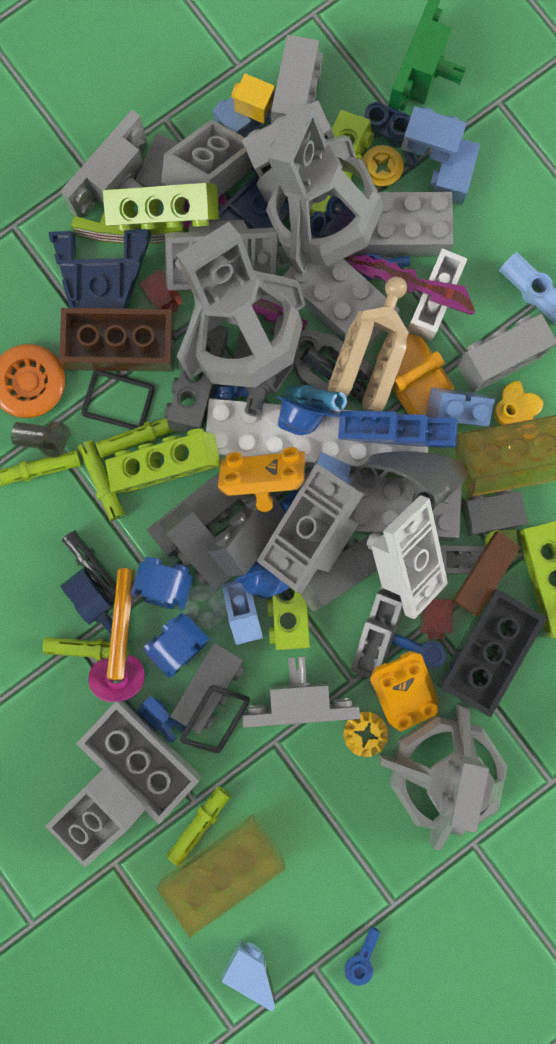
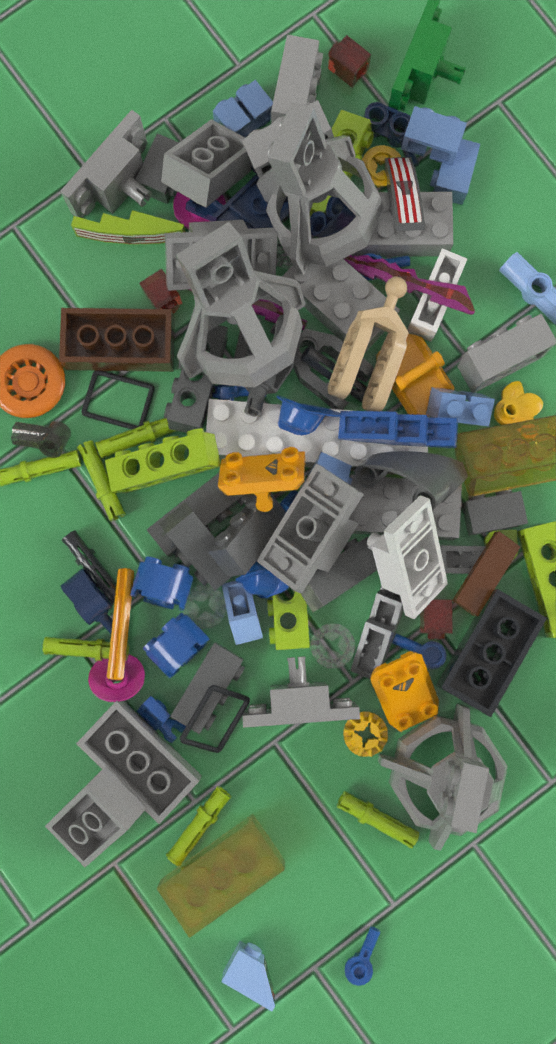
dark blue wing [49,229,152,309] -> none
lime brick [103,183,219,231] -> none
yellow brick [231,73,275,123] -> none
dark azure pin [285,385,347,411] -> none
none -> clear gear [311,624,355,668]
none -> clear red brick [328,35,371,88]
none -> lime pin [337,791,419,849]
none -> slope [384,157,425,231]

